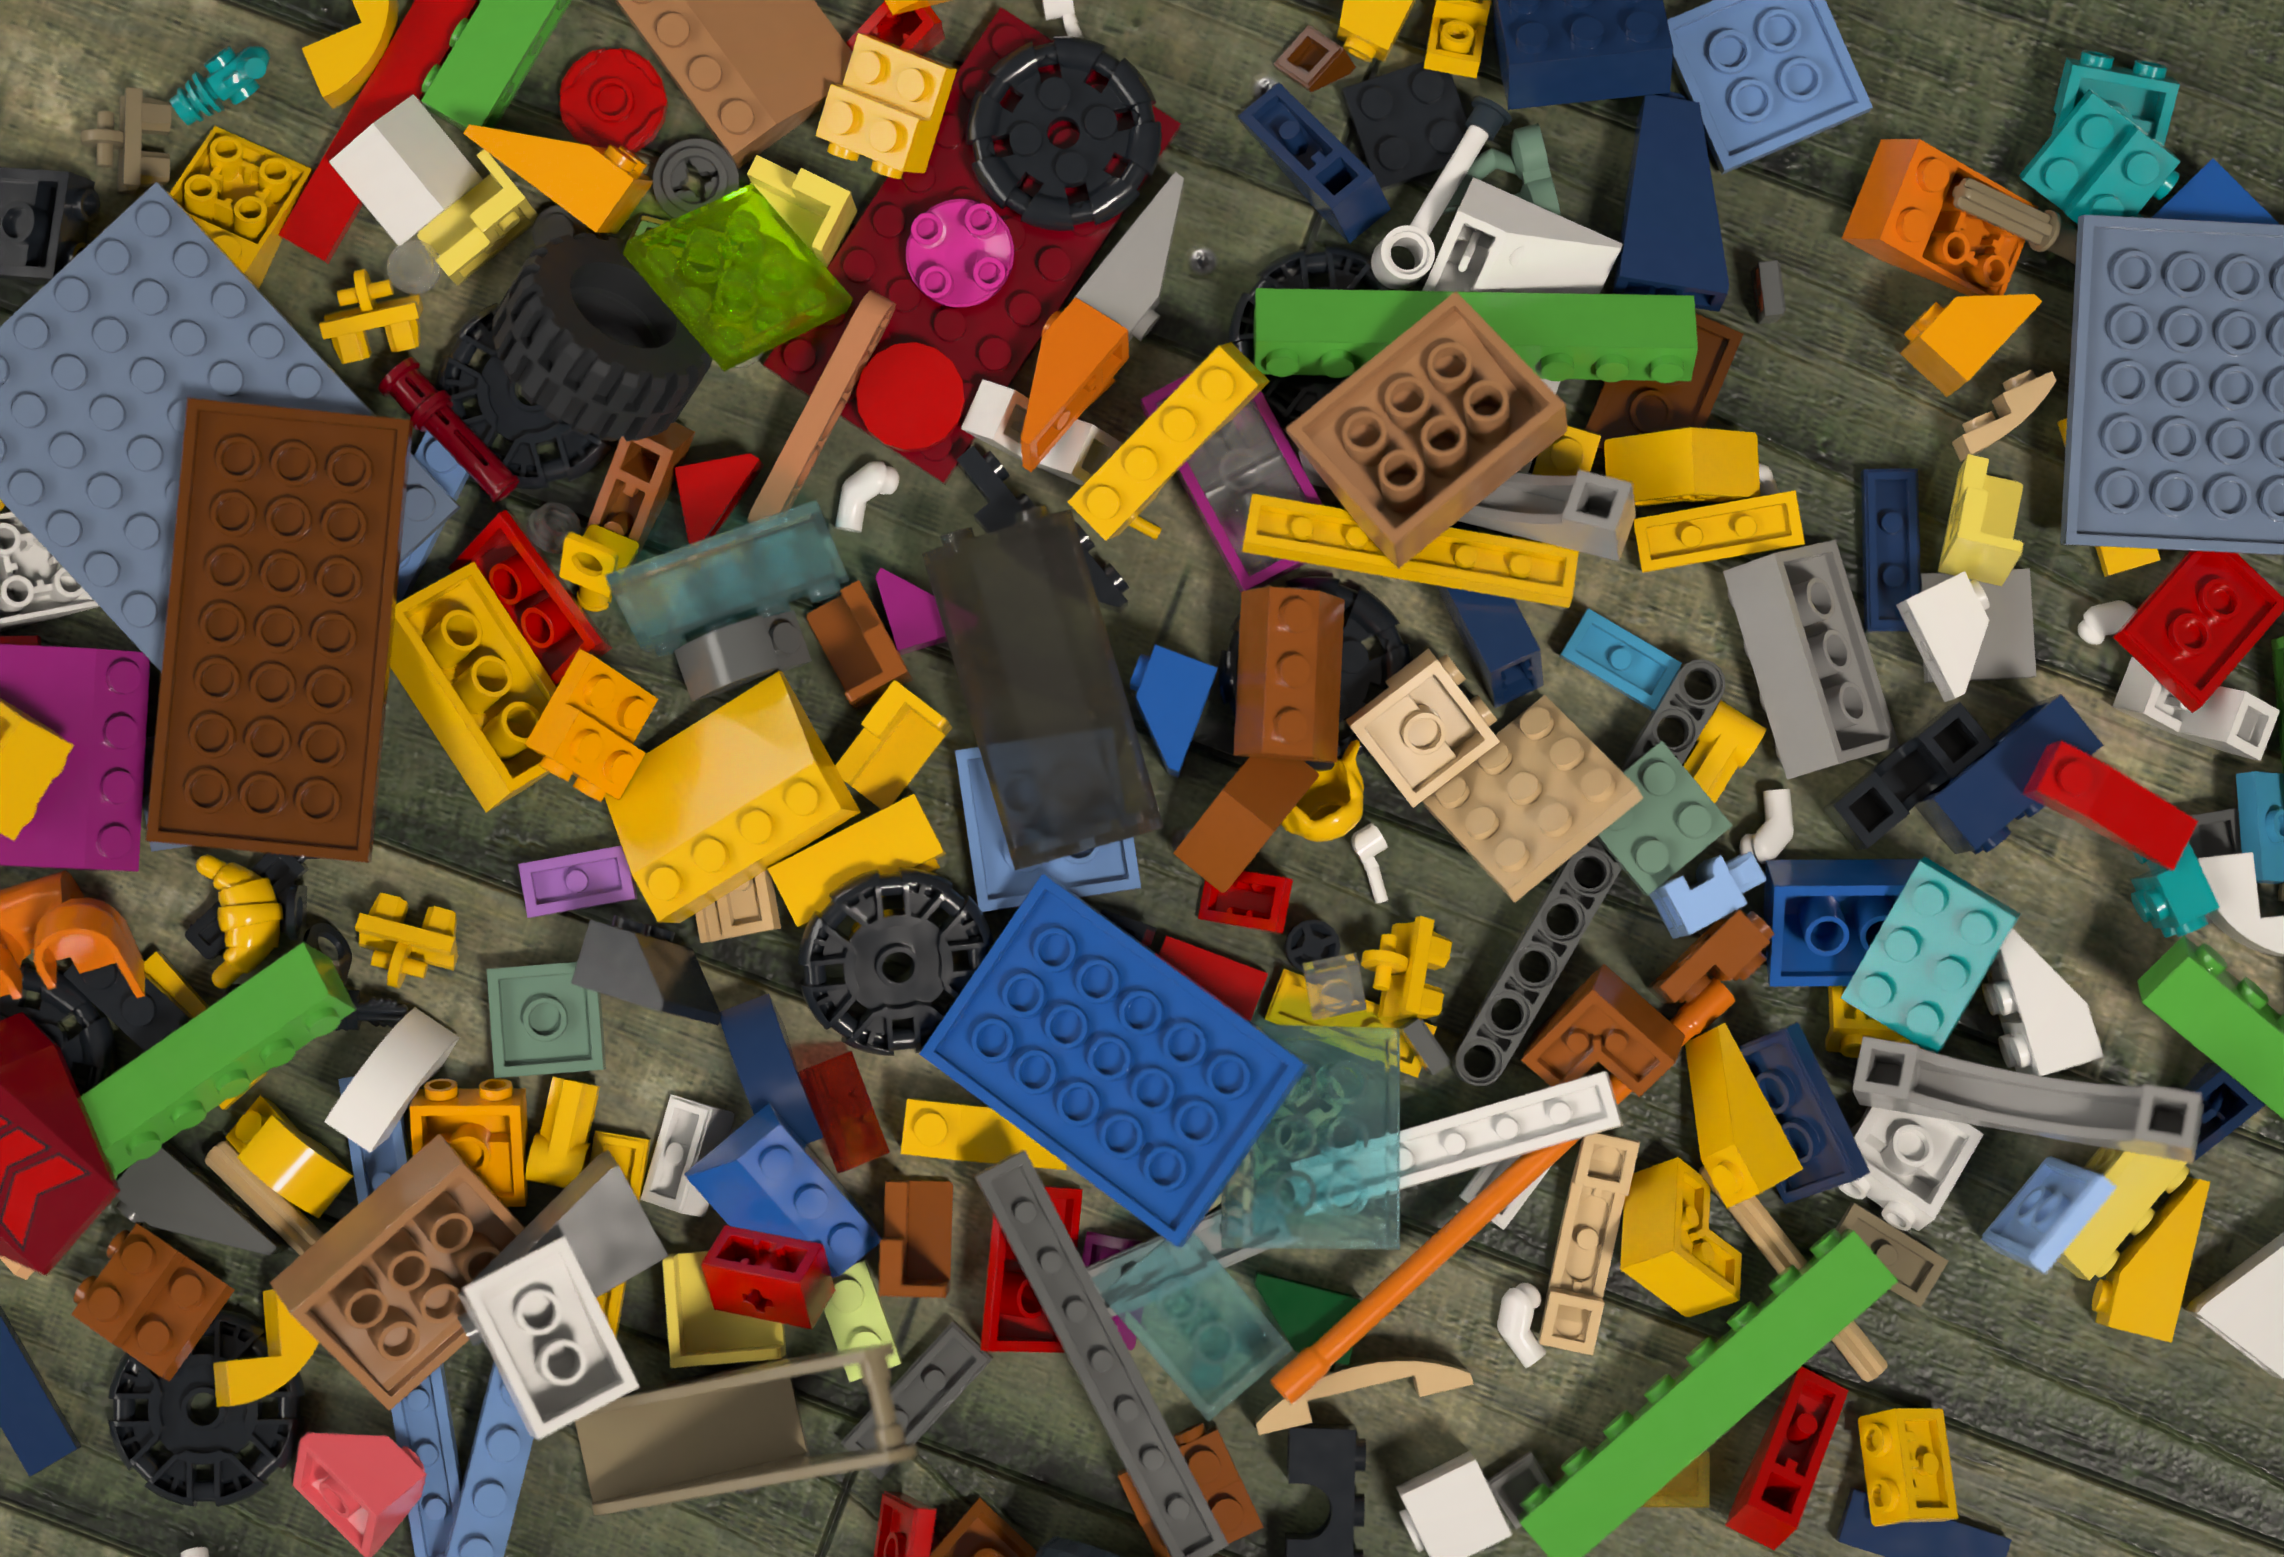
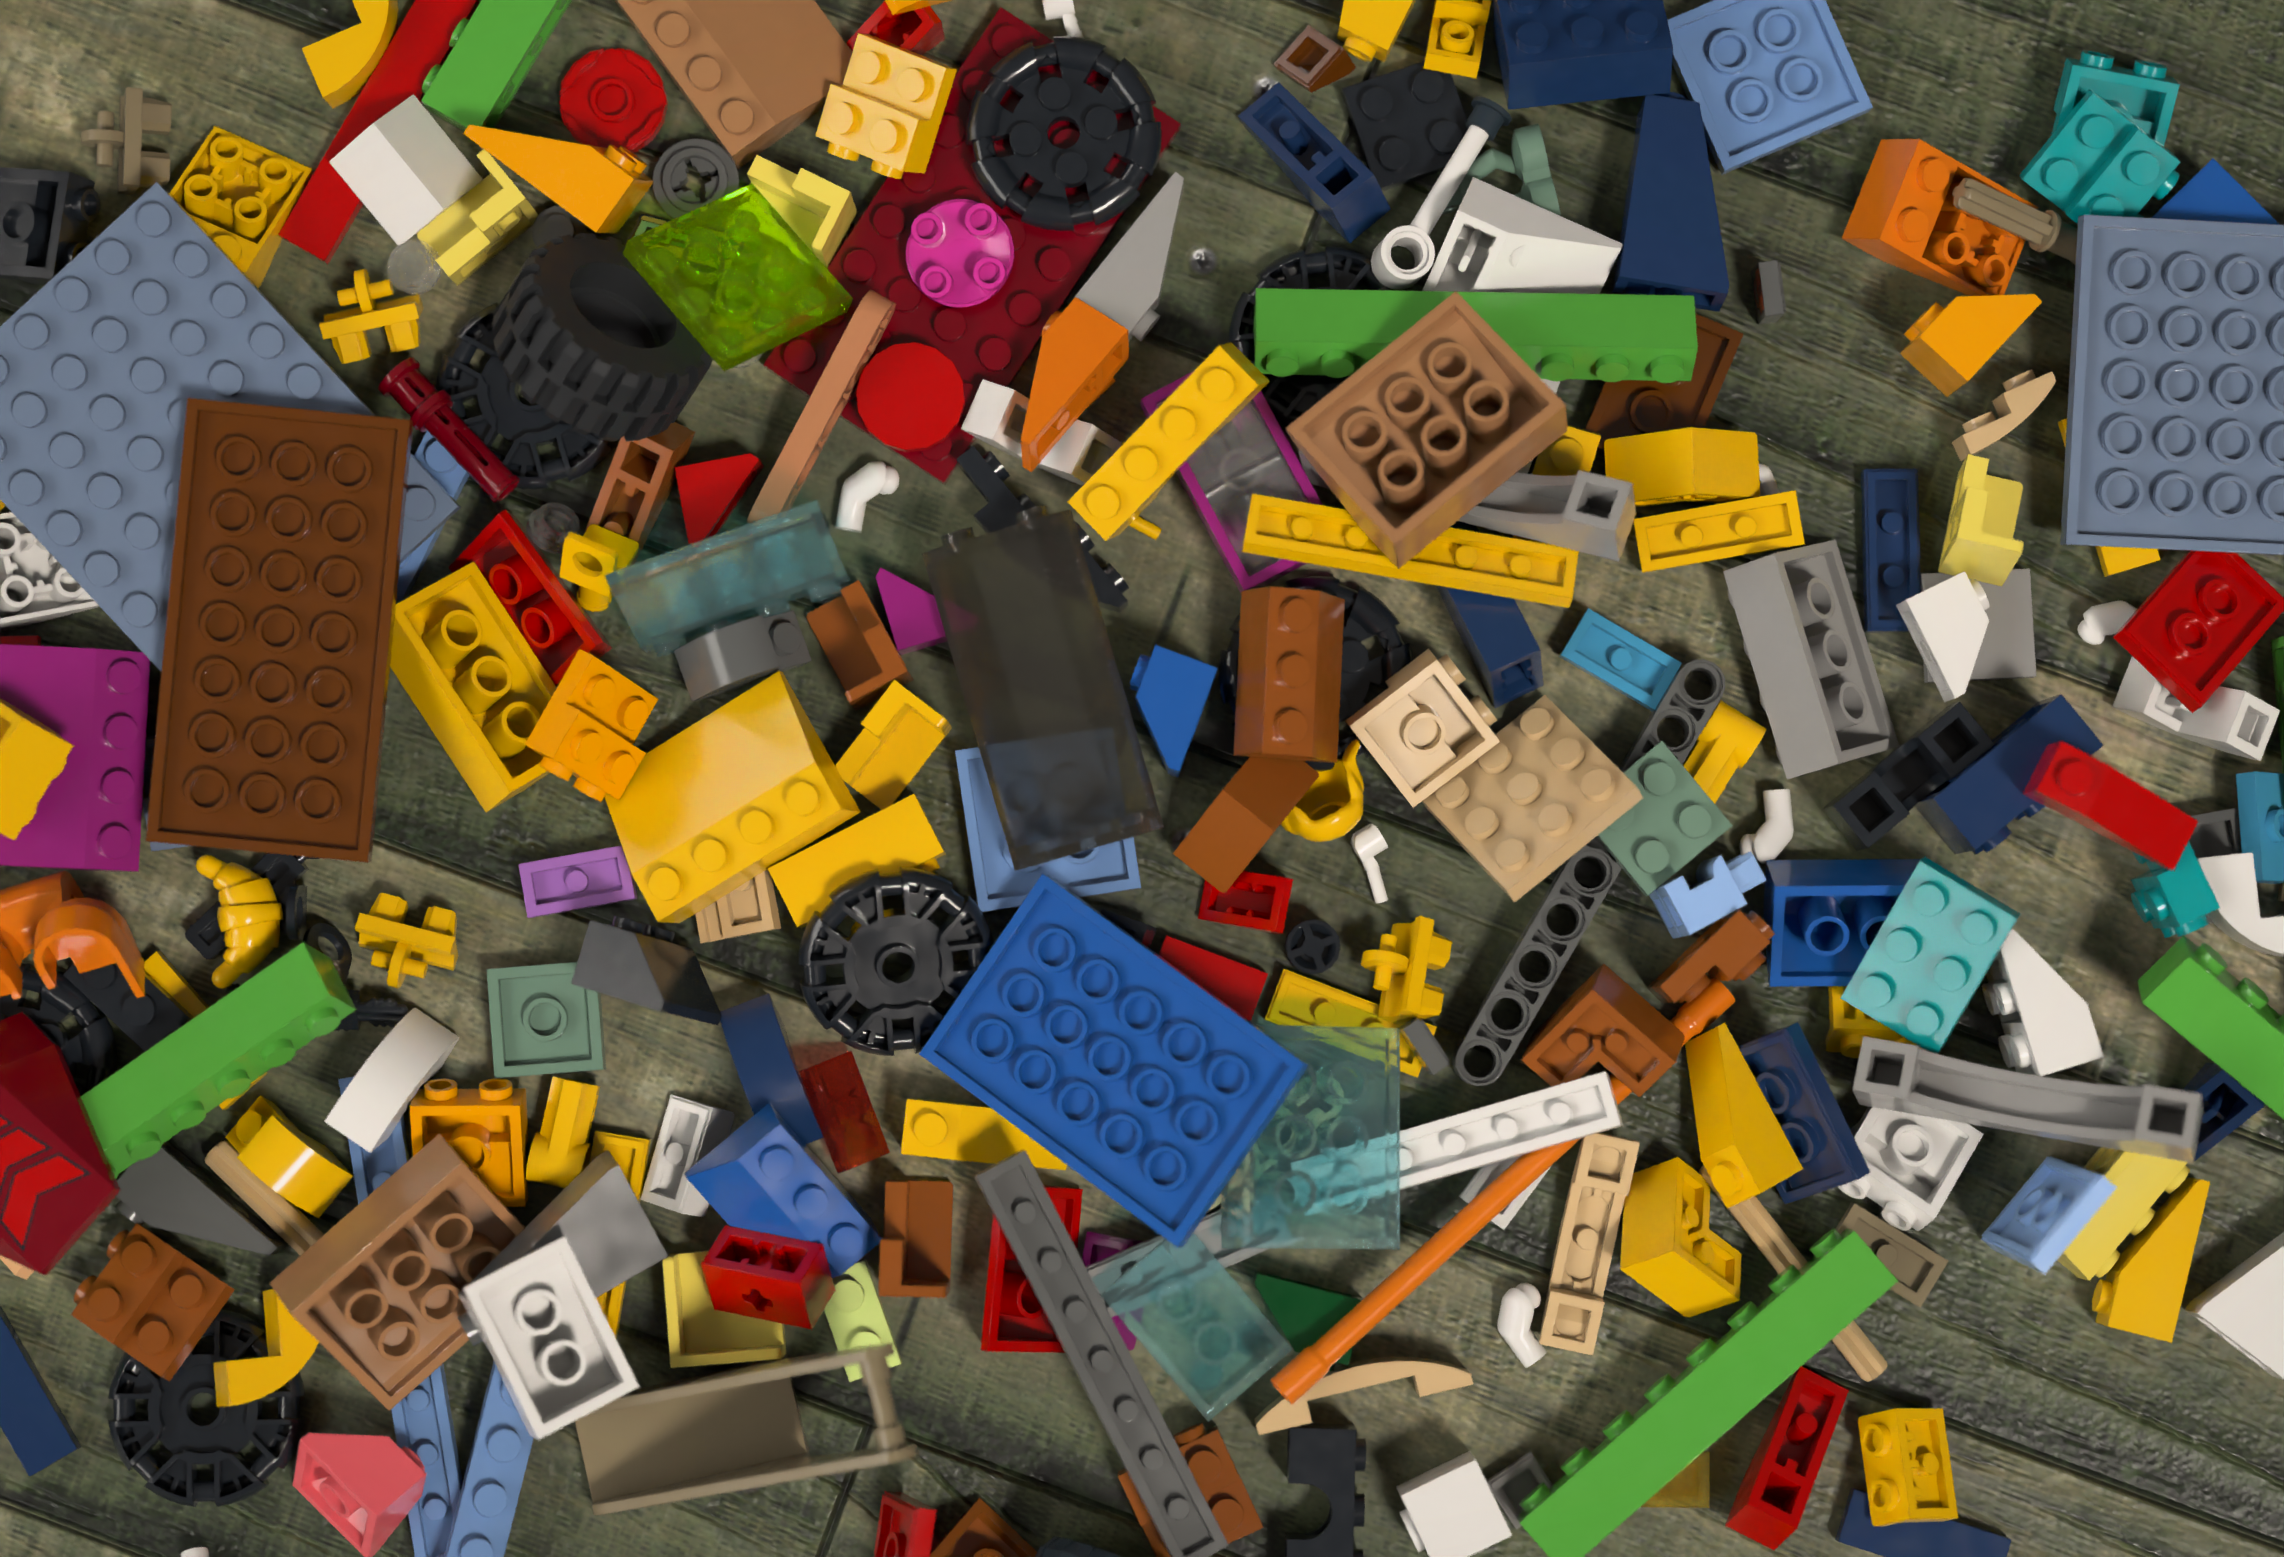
teal piece [169,46,270,126] -> none
dark grey tile [841,1320,993,1481] -> none
clear plate [1302,953,1367,1020] -> none

